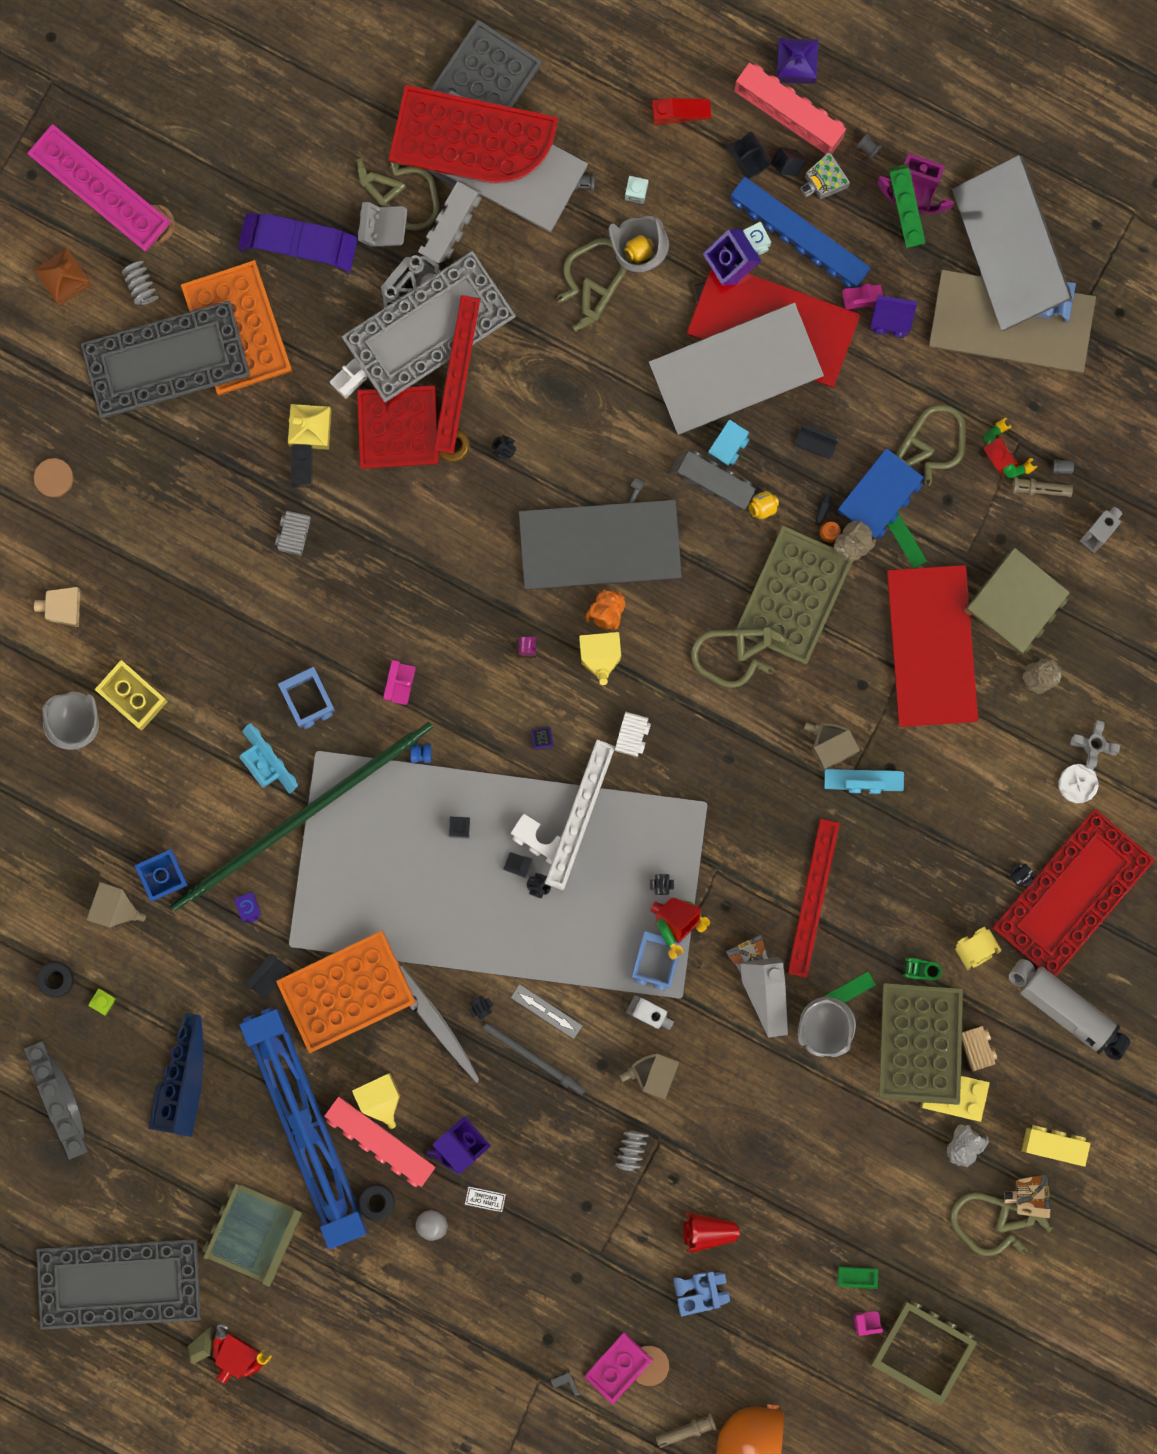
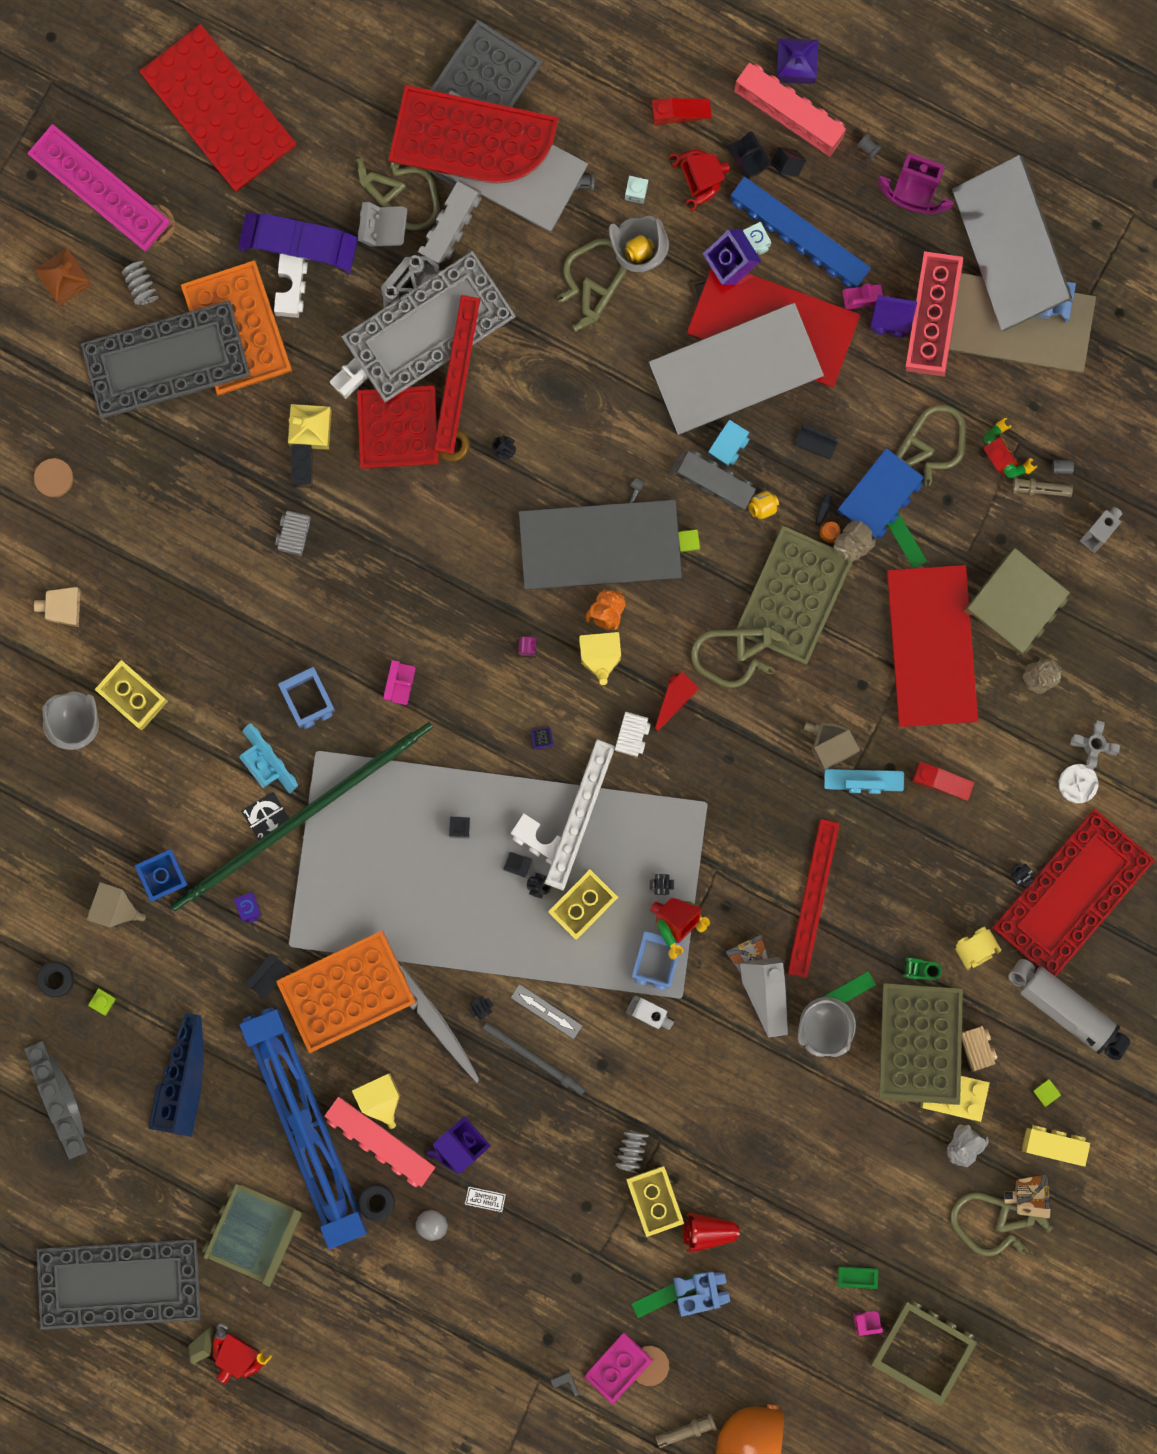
blue wheel [411,743,431,763] -> none
dark tan piece [619,1053,679,1100] -> none
light grey torso [800,152,850,199] -> none
green arch [888,164,925,248] -> none
none -> red plate [139,24,297,193]
none -> black sticker [241,792,289,840]
none -> white arch [274,254,308,318]
none -> light yellow brick [548,870,618,940]
none -> light yellow brick [626,1166,684,1237]
none -> green sticker [631,1271,700,1318]
none -> red slope [655,672,699,732]
none -> red torso [669,149,730,212]
none -> lime tile [678,530,700,552]
none -> coral brick [906,251,963,377]
none -> slope [912,762,974,801]
none -> lime tile [1033,1079,1061,1107]

